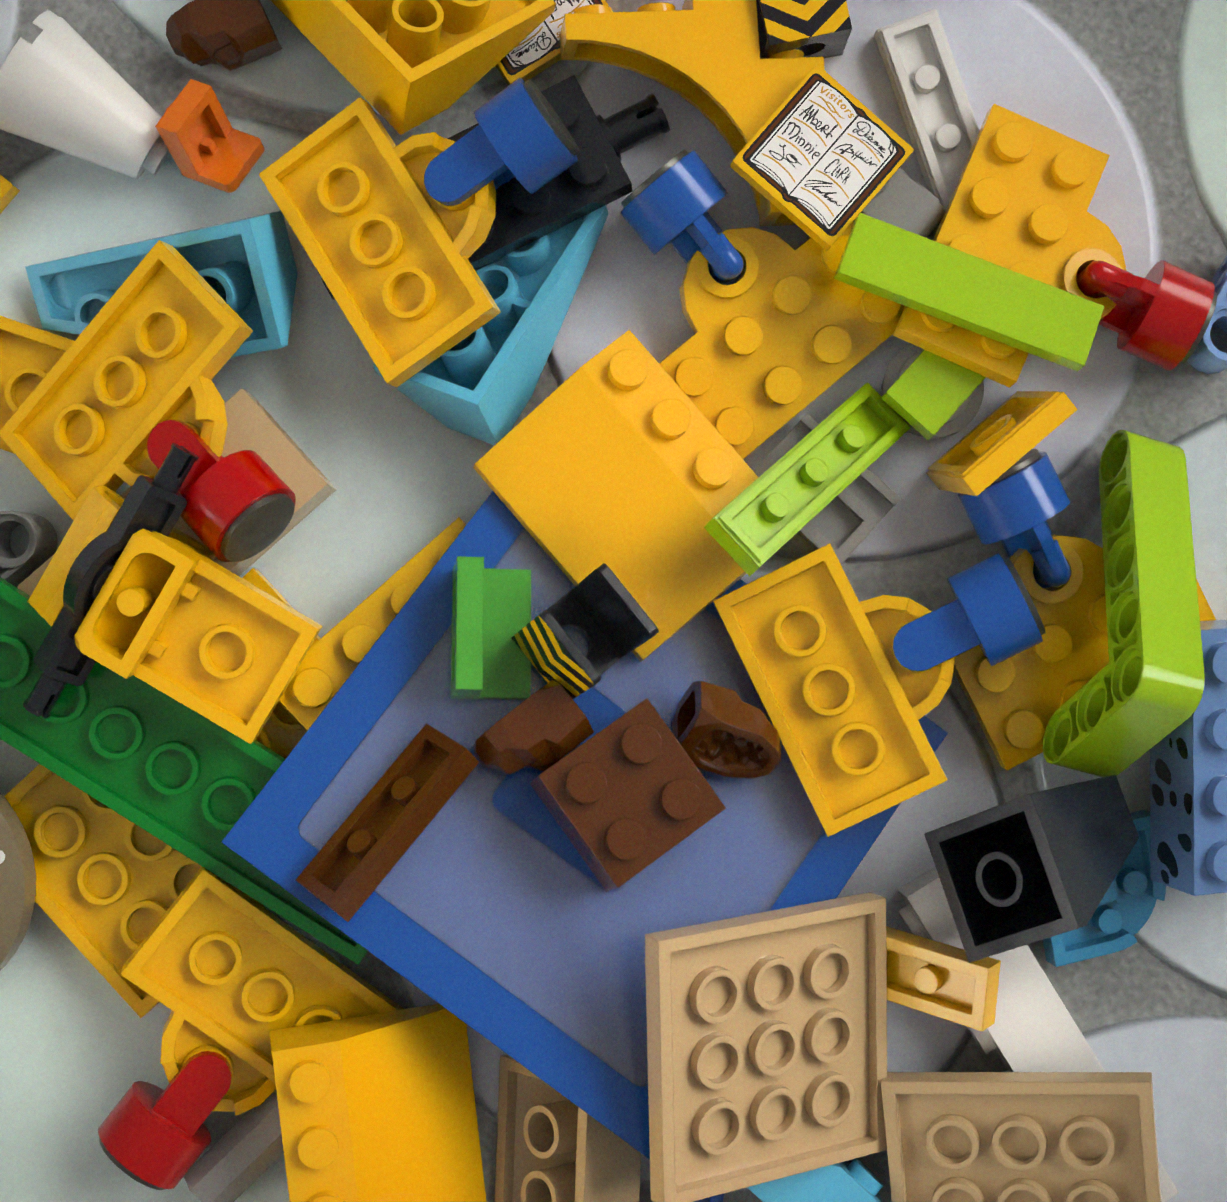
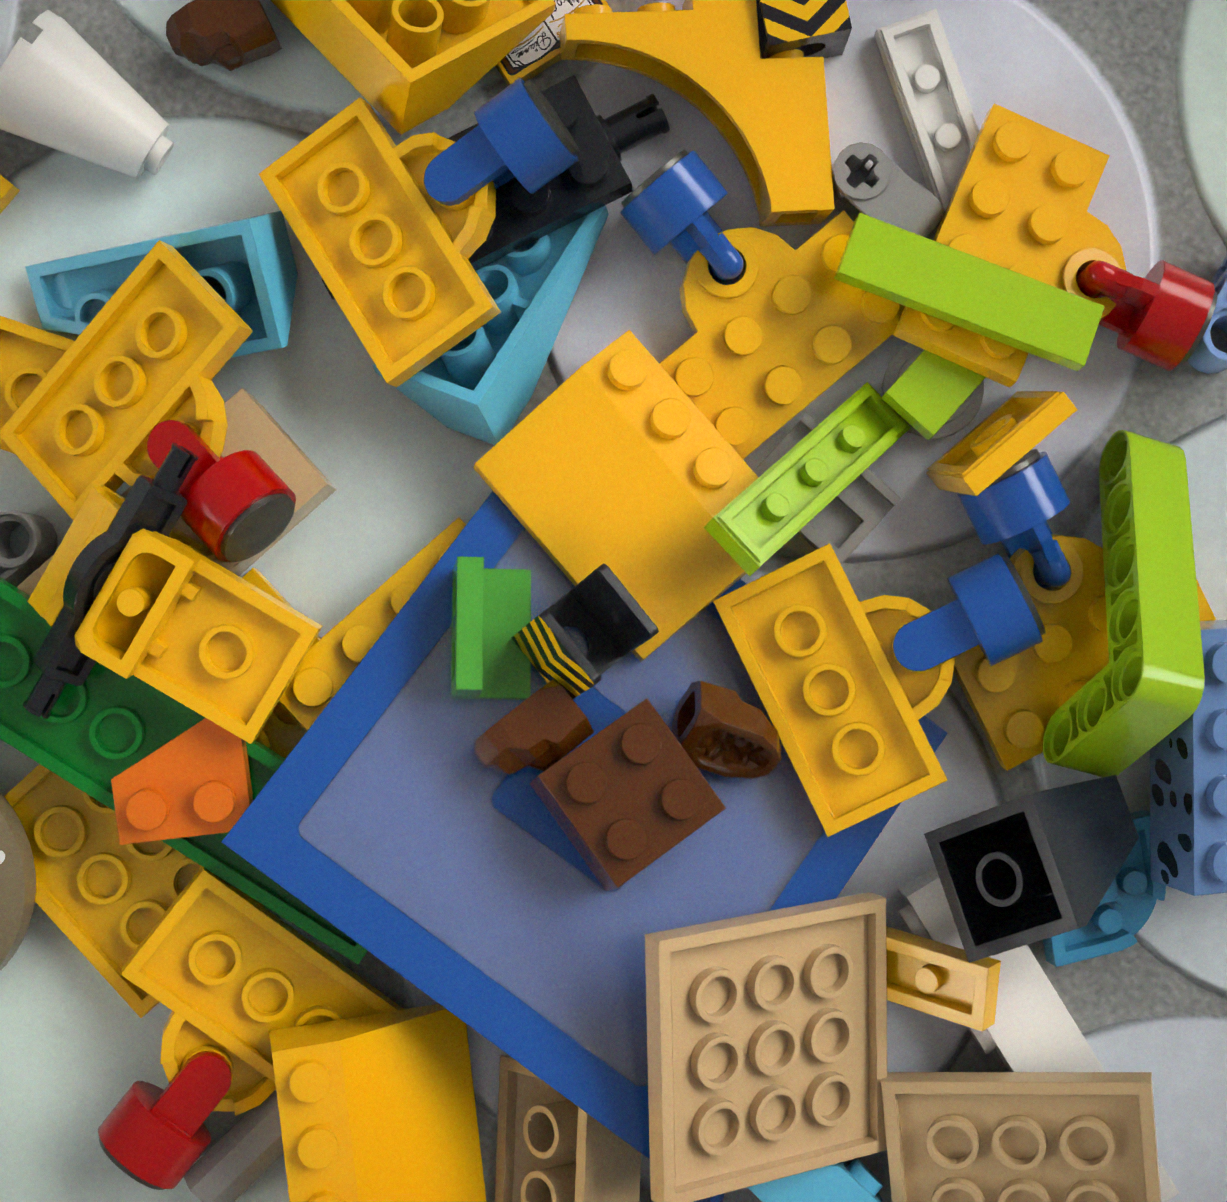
orange bracket [155,79,265,193] -> none
reddish brown plate [296,723,479,922] -> none
tile [730,64,915,251] -> none
none -> orange wing [111,718,253,845]

